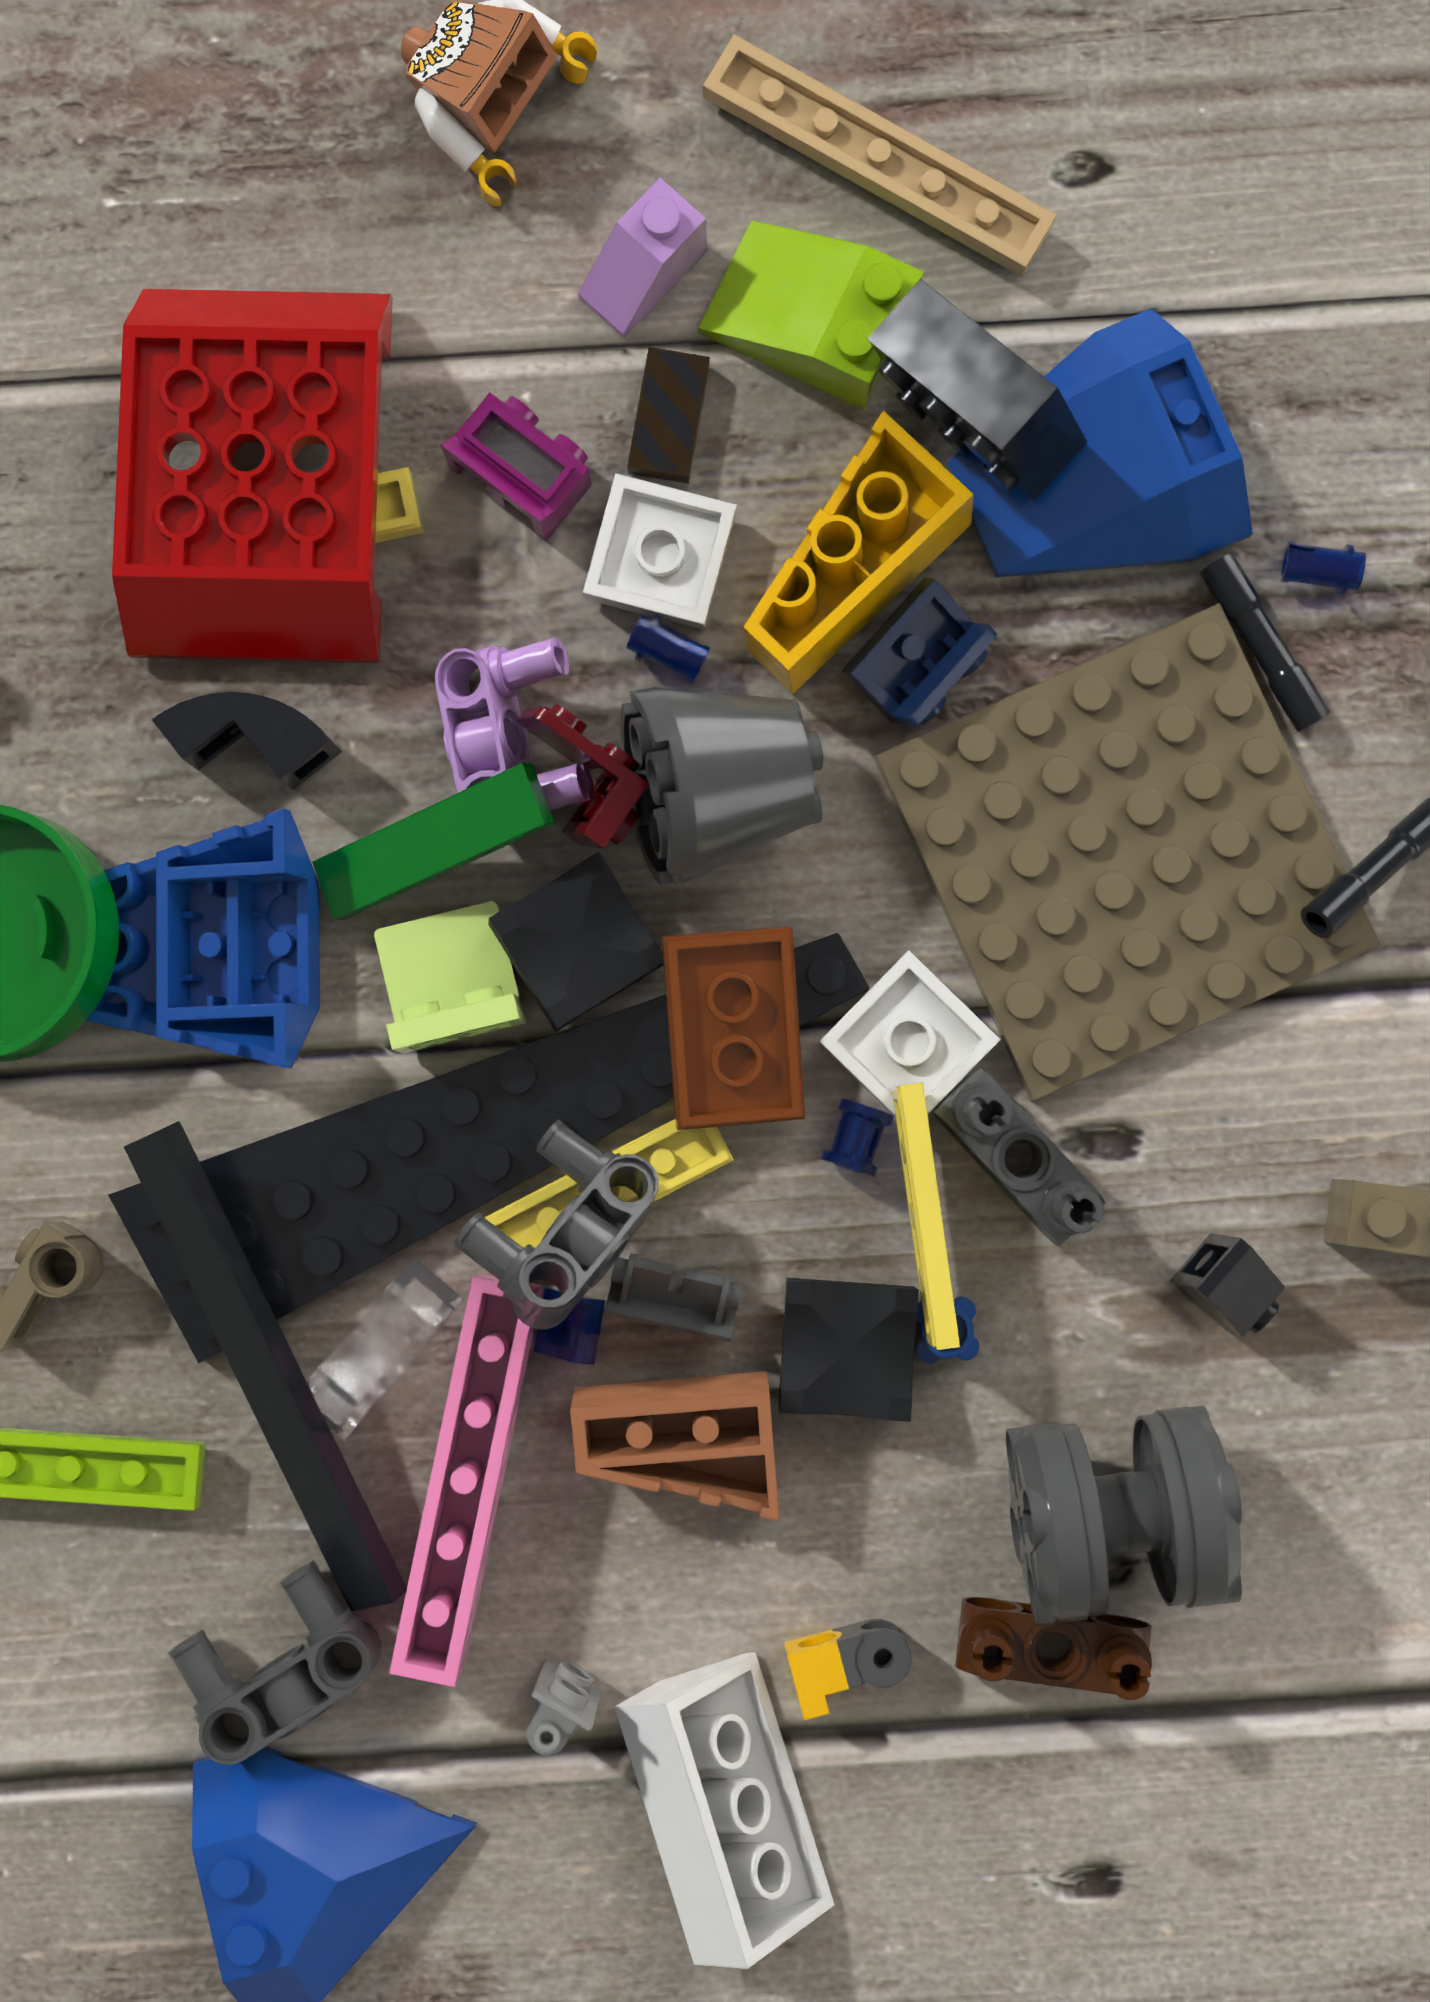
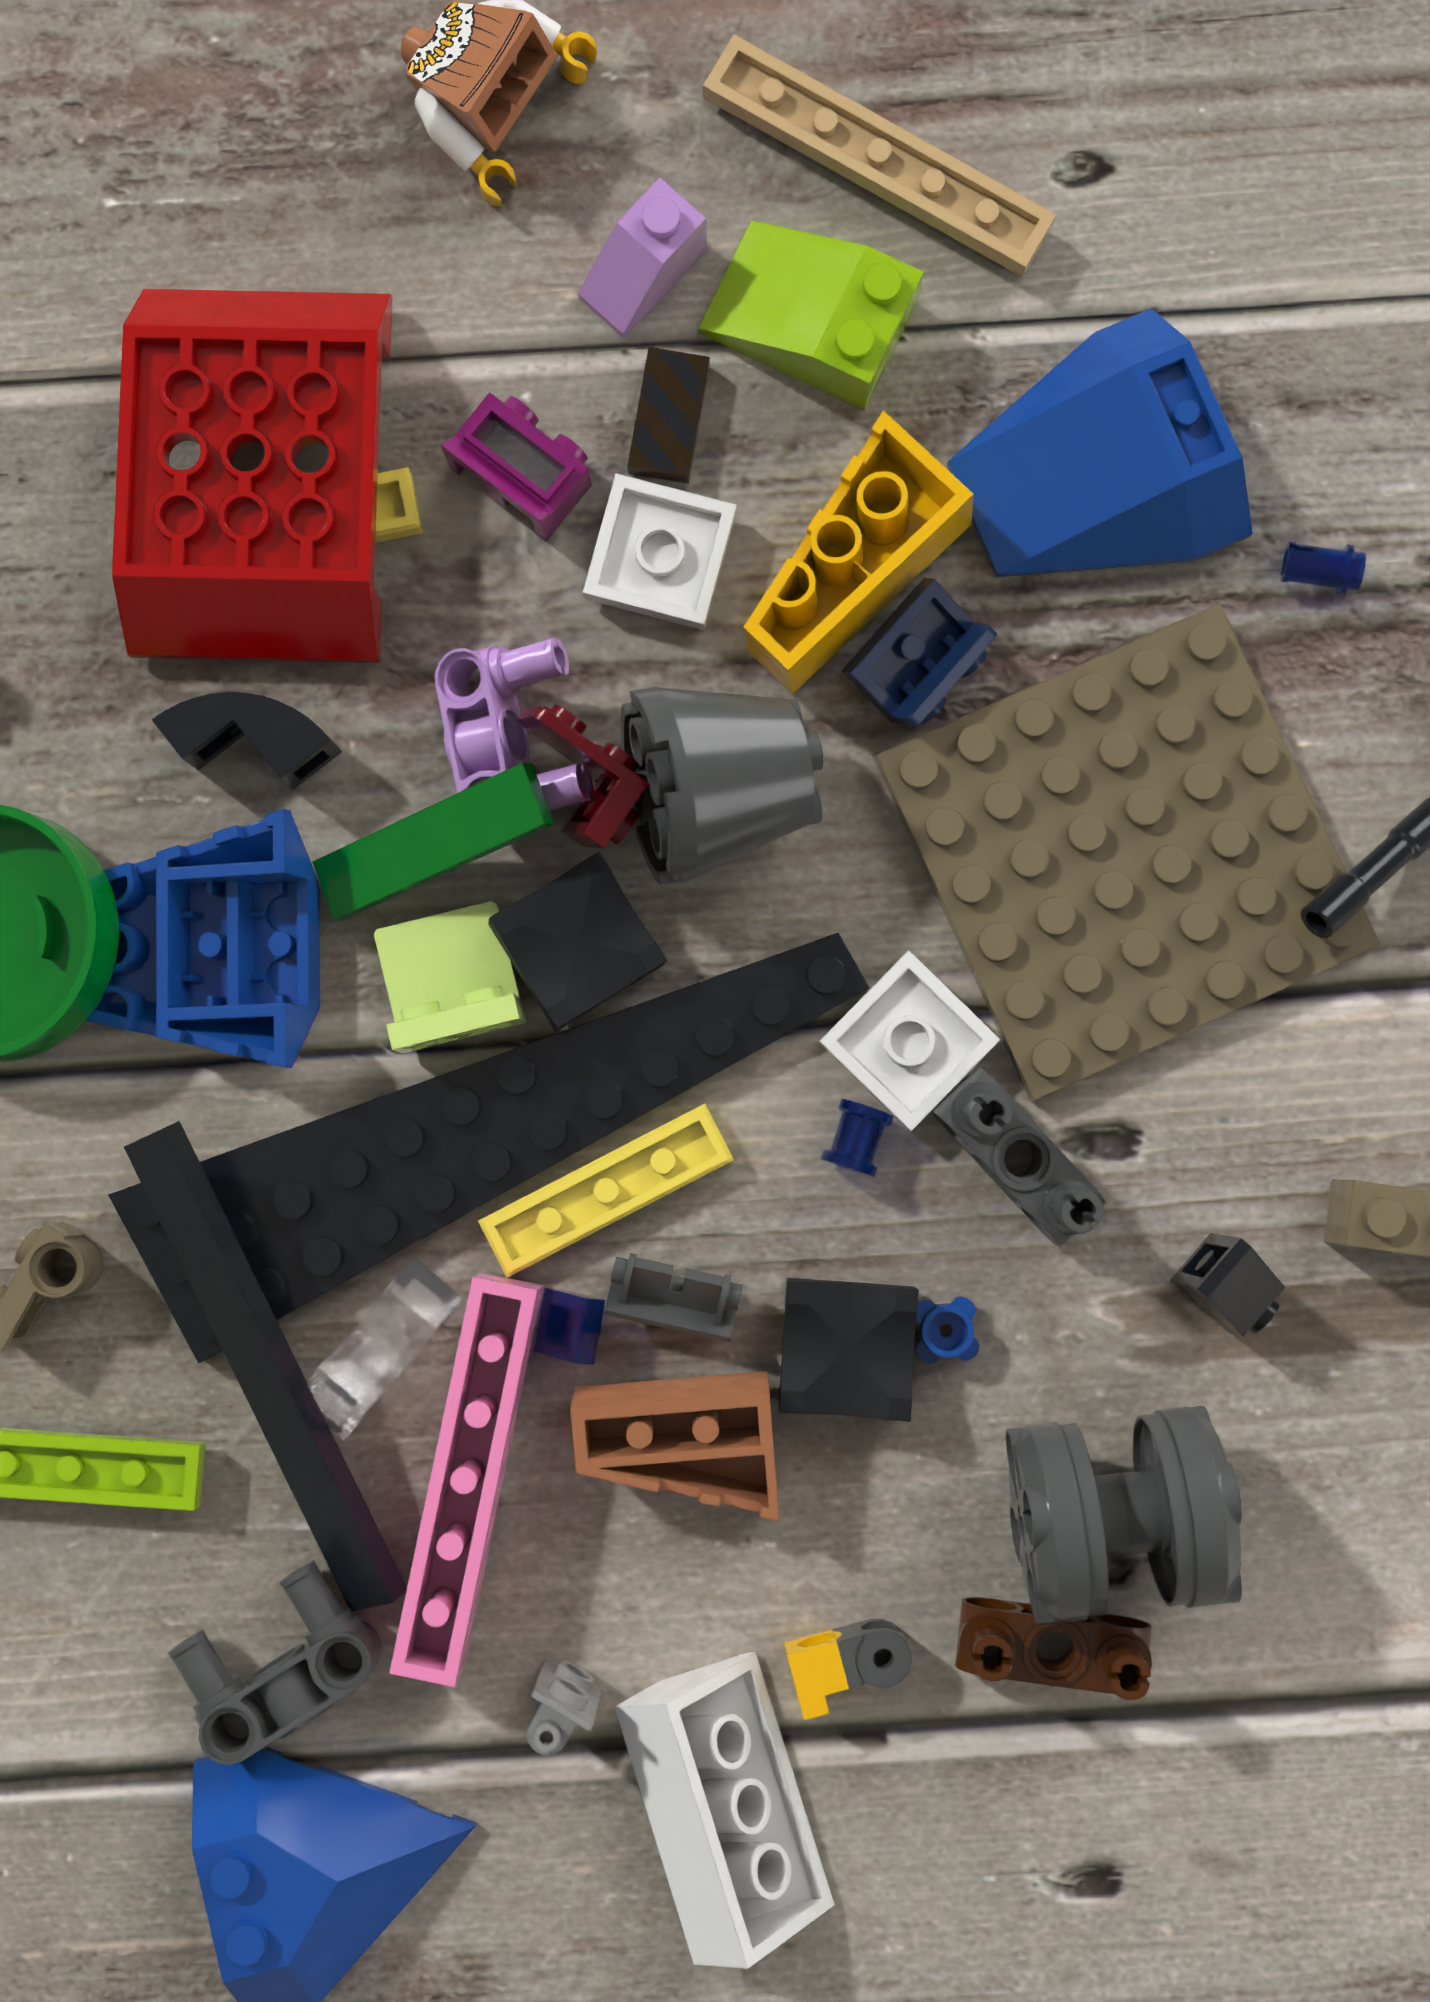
dark grey piece [454,1119,659,1330] -> none
clear blue pin [626,614,711,683] -> none
dark orange tile [662,926,805,1130] -> none
brick [867,278,1087,501] -> none
light yellow tile [892,1082,960,1350] -> none
black piece [1199,552,1331,733] -> none

